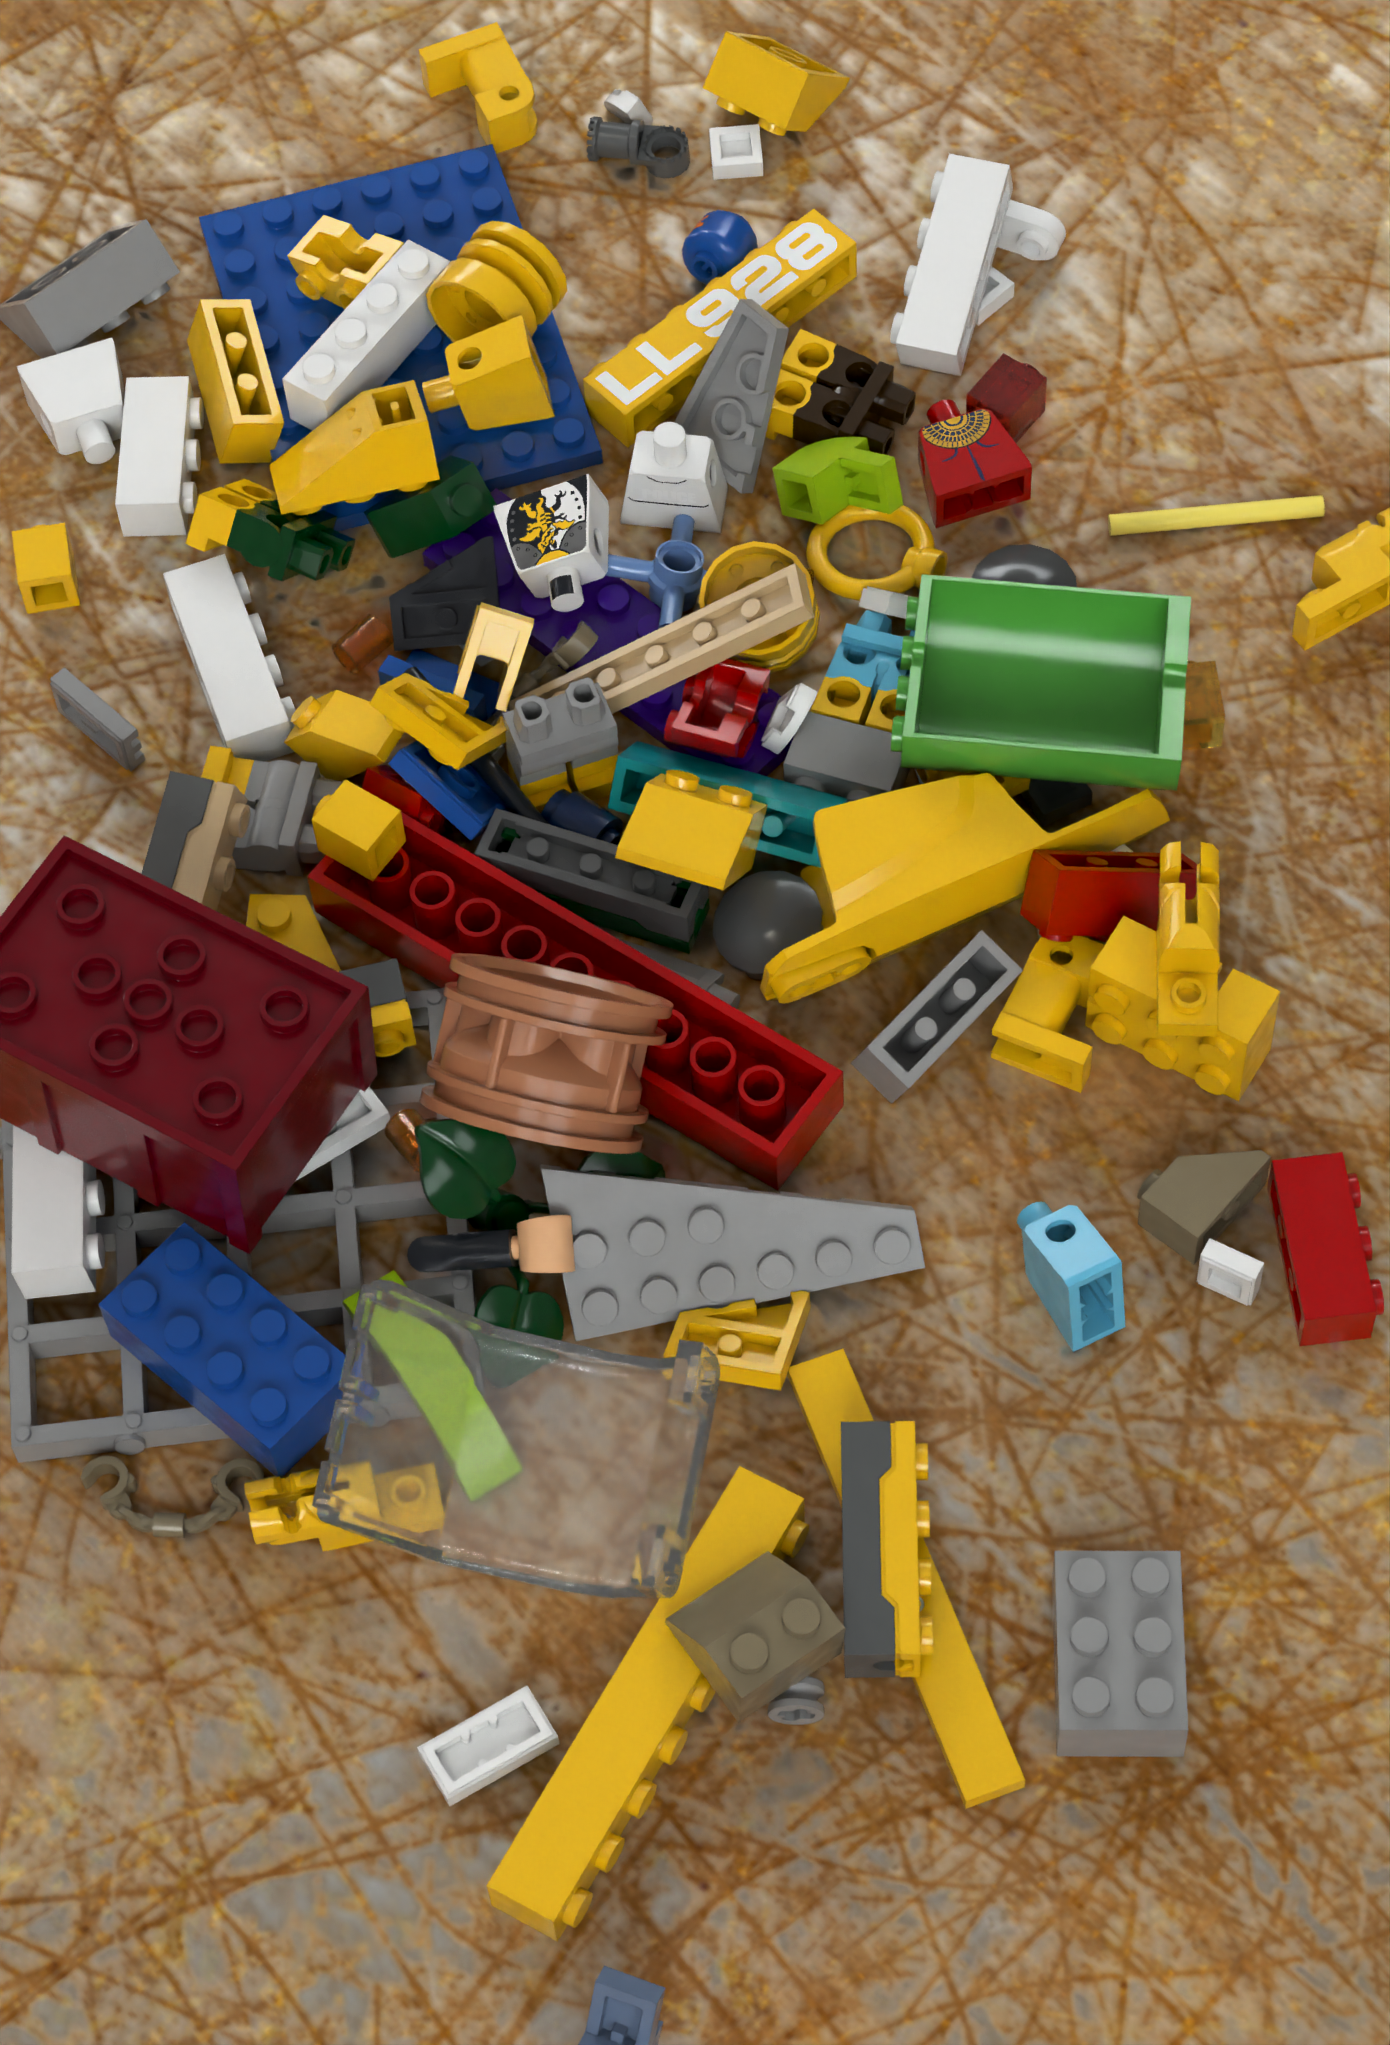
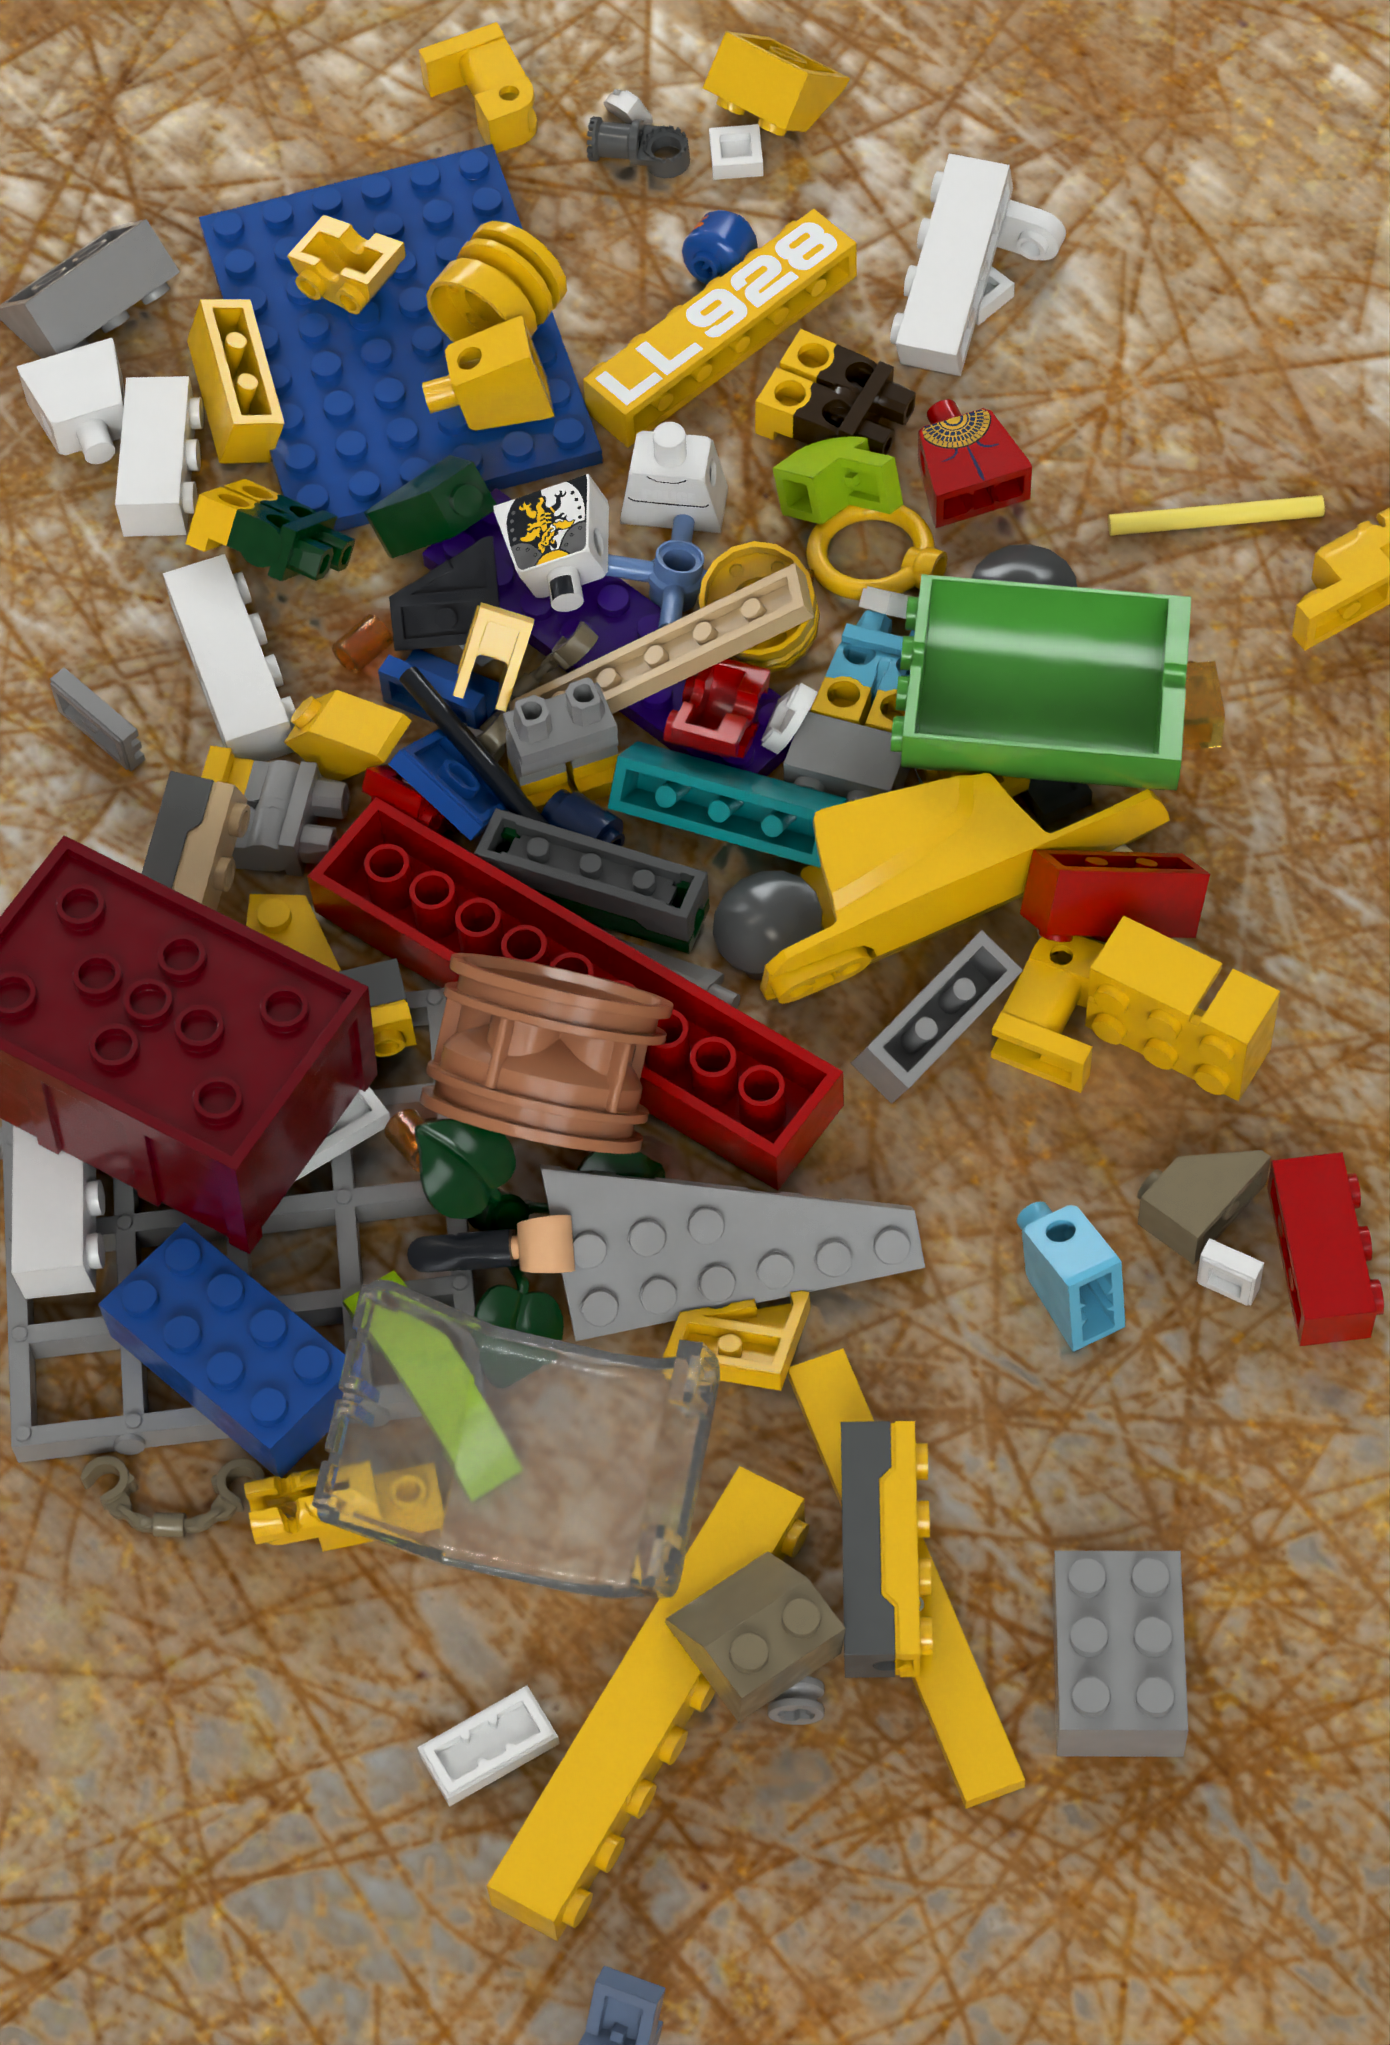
yellow brick [12,522,80,614] -> none
yellow slope [269,380,440,515] -> none
white brick [282,239,451,431] -> none
yellow brick [311,779,406,882] -> none
yellow wing [369,673,507,770] -> none
yellow slope [615,770,768,890] -> none
light grey wing [675,299,789,494] -> none
clear red brick [966,353,1047,443] -> none
yellow plate [1157,841,1220,1037] -> none

